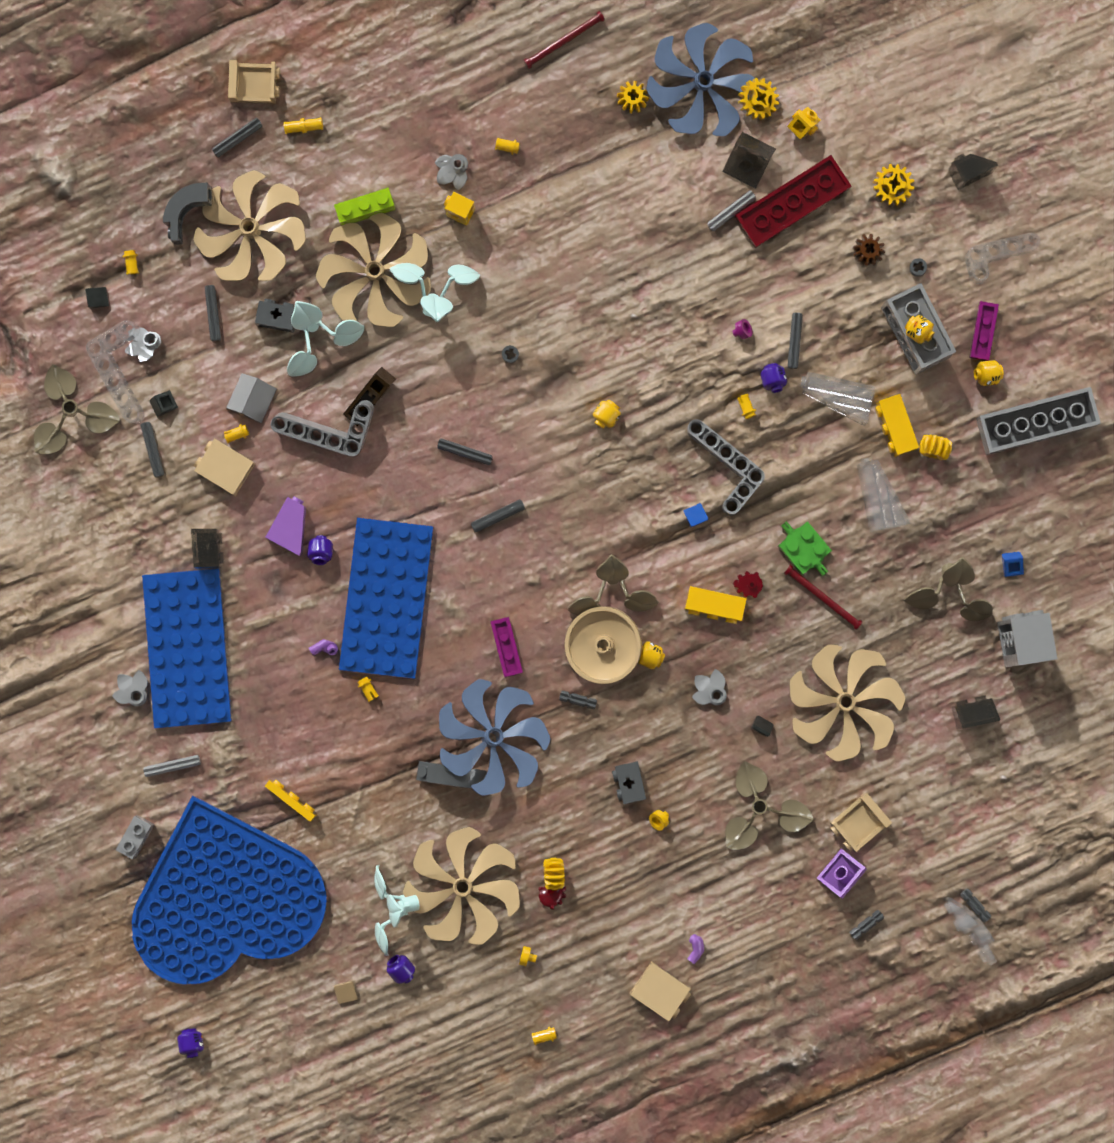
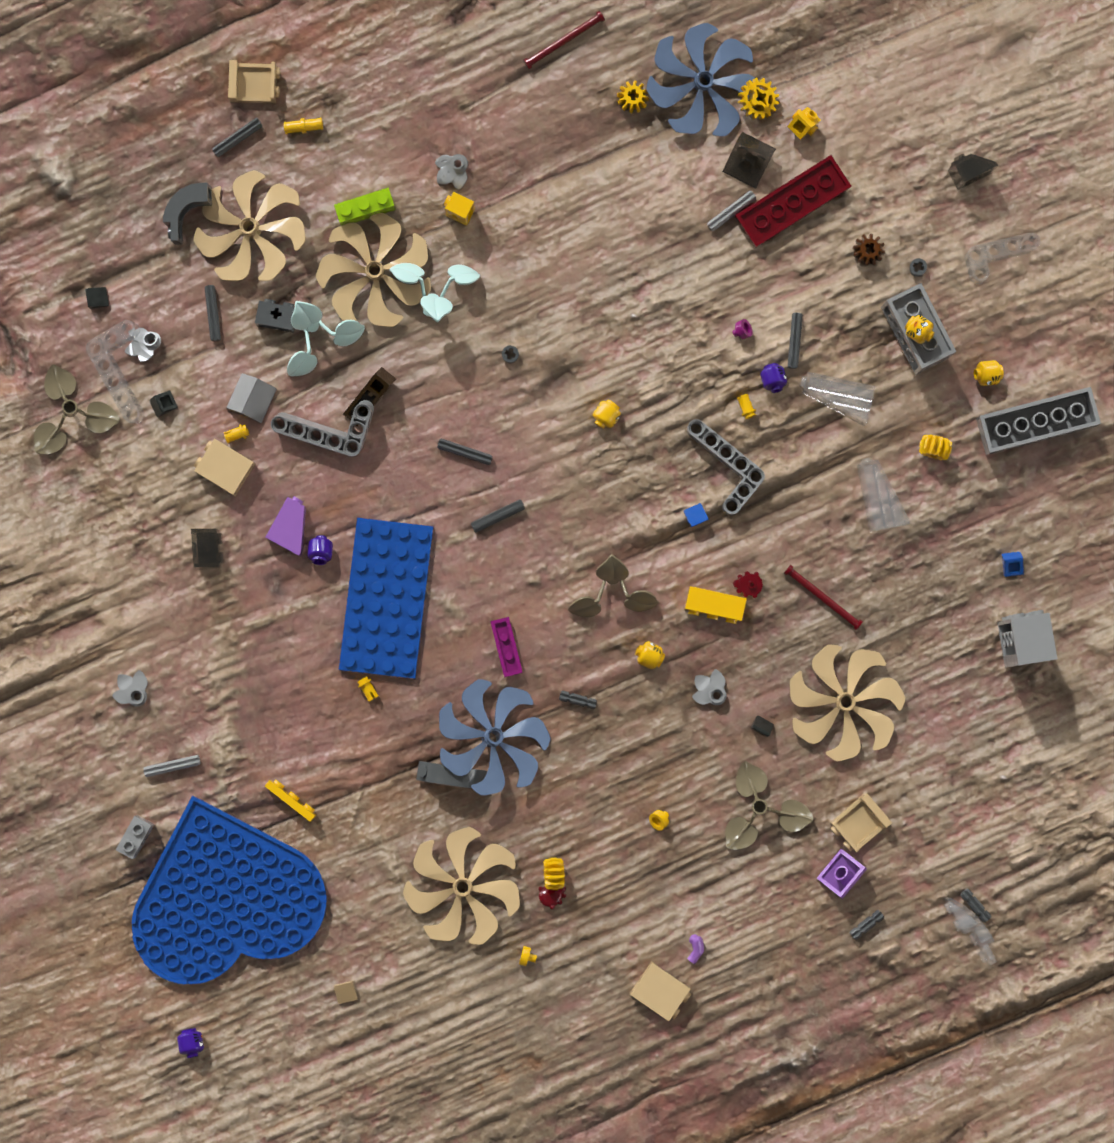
yellow pin [123,250,139,275] -> none
dark grey axle [140,422,164,478] -> none
blue plate [142,568,232,728] -> none
medium lavender arm [309,639,338,656] -> none
light aqua plant [374,865,420,956] -> none
dark purple head [386,955,415,984] -> none
yellow pin [495,138,520,155] -> none
yellow pin [532,1026,557,1045] -> none
tan dish [565,606,642,684] -> none
dark grey brick [612,761,646,804] -> none
bright green plate [778,521,832,576] -> none
yellow gear [873,164,914,206] -> none
yellow brick [875,394,919,457] -> none
dark tan plant [904,557,993,621] -> none
clear smoke slope [952,695,1001,729] -> none
magenta plate [969,301,999,361] -> none

